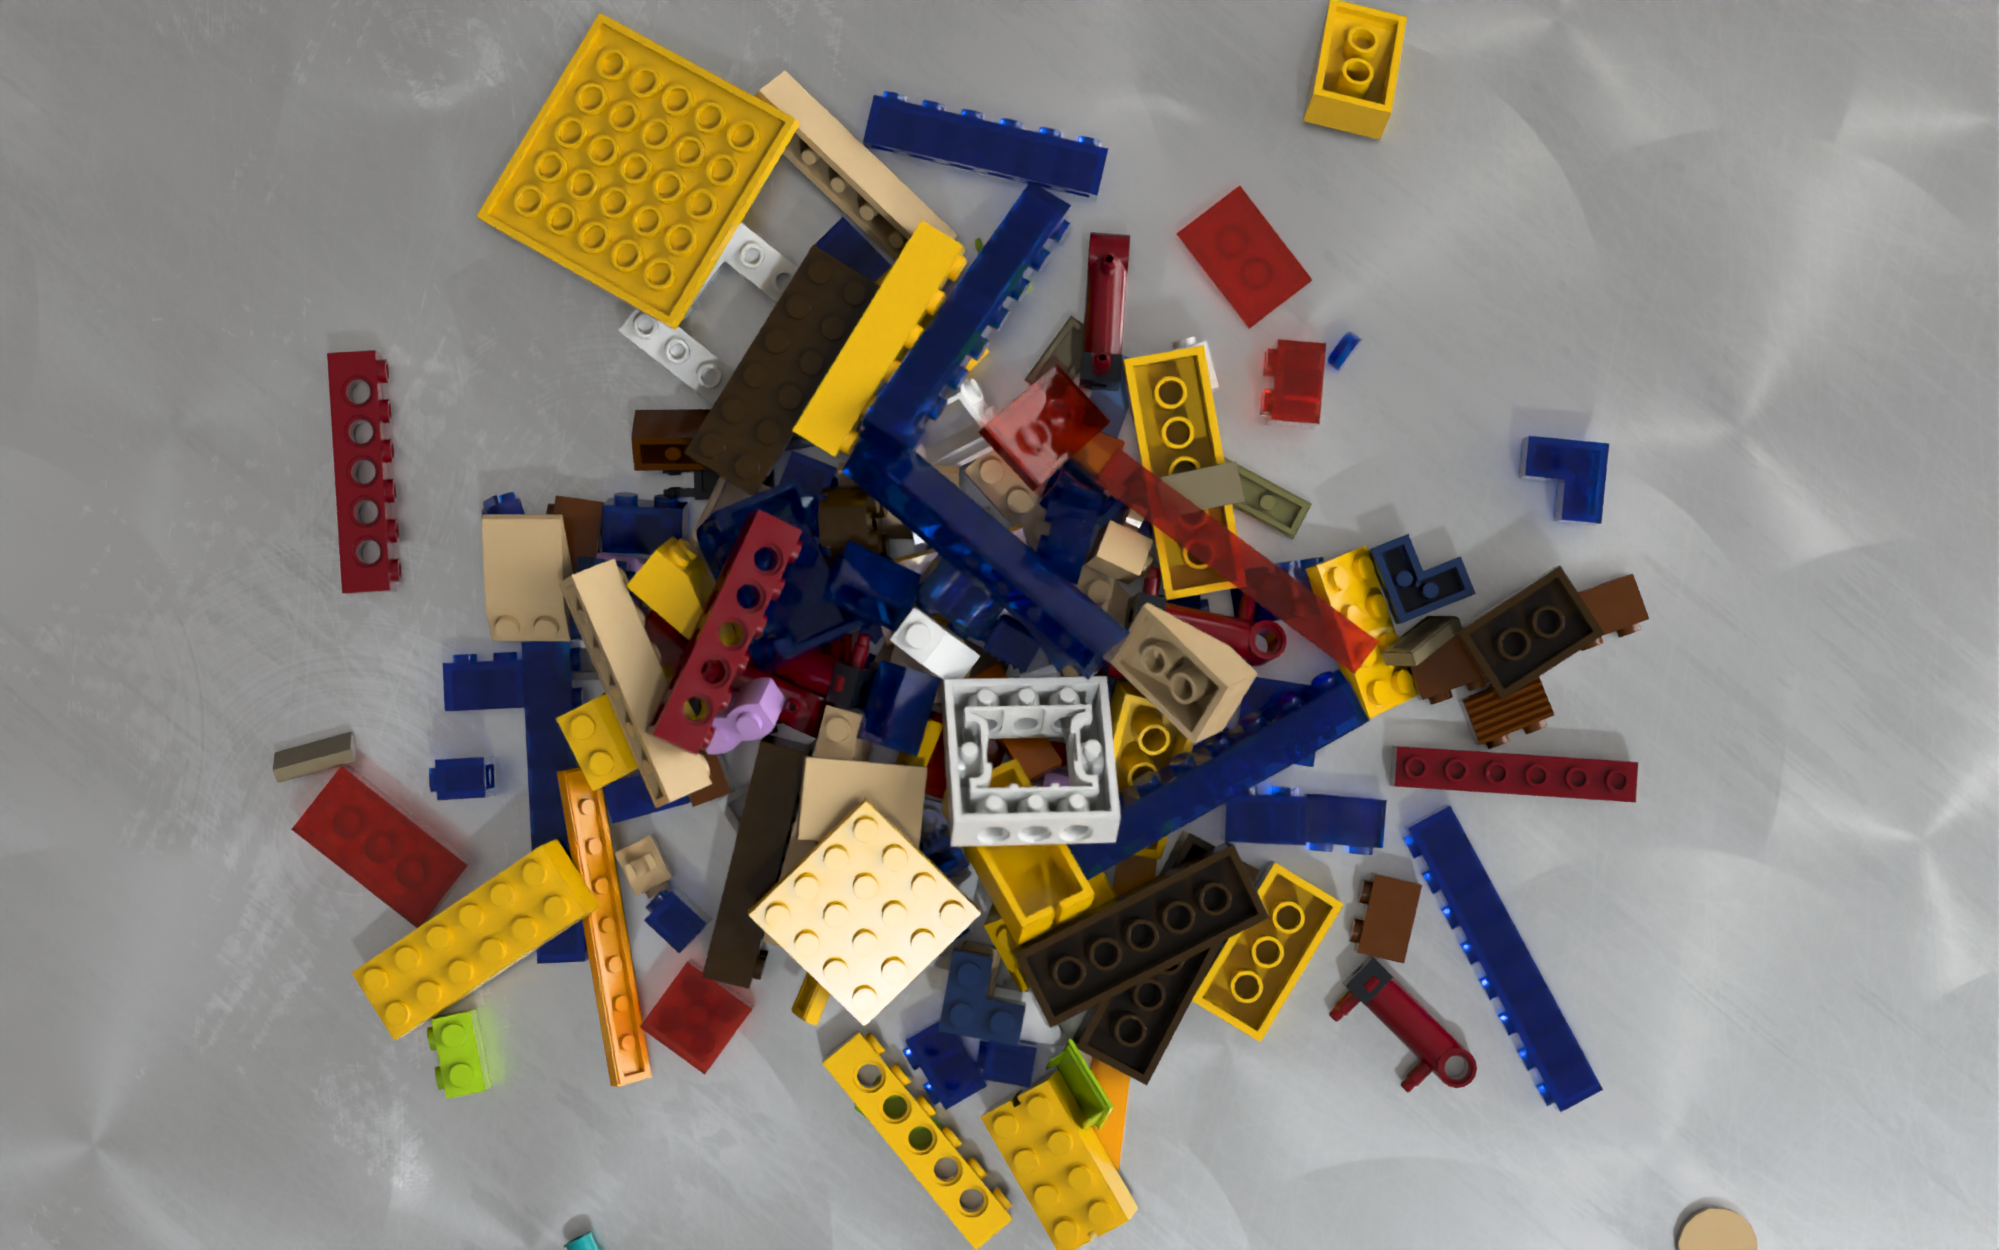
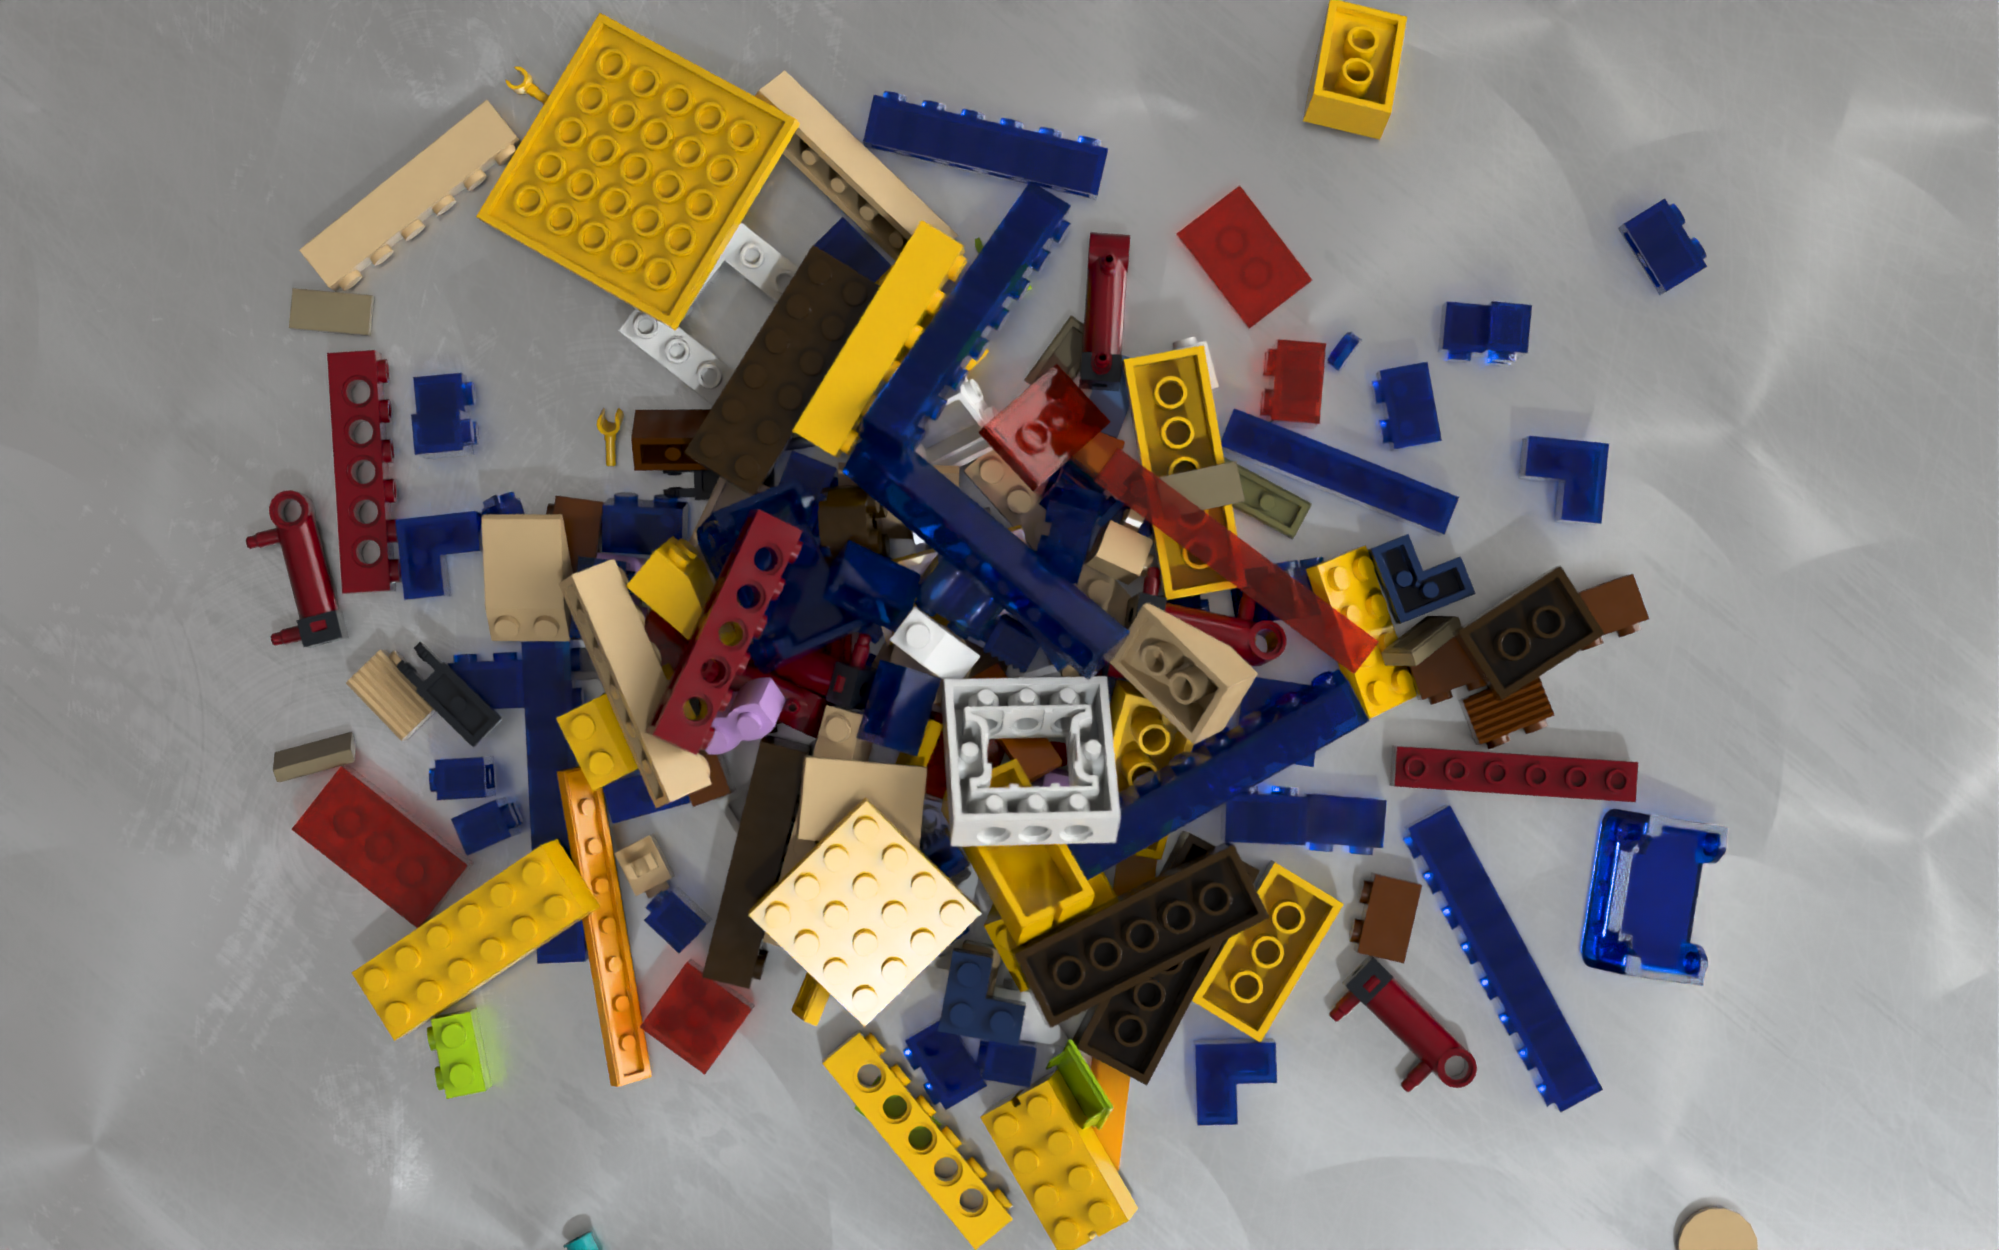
none -> dark red piece [246,490,349,648]
none -> dark tan tile [289,288,374,336]
none -> tan brick [299,100,521,291]
none -> tan brick [346,650,436,741]
none -> clear blue brick [395,511,483,601]
none -> black hinge [396,642,503,747]
none -> clear blue brick [411,373,479,459]
none -> clear blue brick [451,797,523,856]
none -> yellow hand [505,66,549,104]
none -> yellow hand [596,408,624,466]
none -> clear blue brick [1193,1038,1277,1126]
none -> clear blue brick [1221,408,1459,536]
none -> clear blue brick [1371,362,1442,452]
none -> clear blue brick [1438,301,1532,366]
none -> clear blue windscreen [1581,809,1729,986]
none -> clear blue brick [1618,199,1707,295]

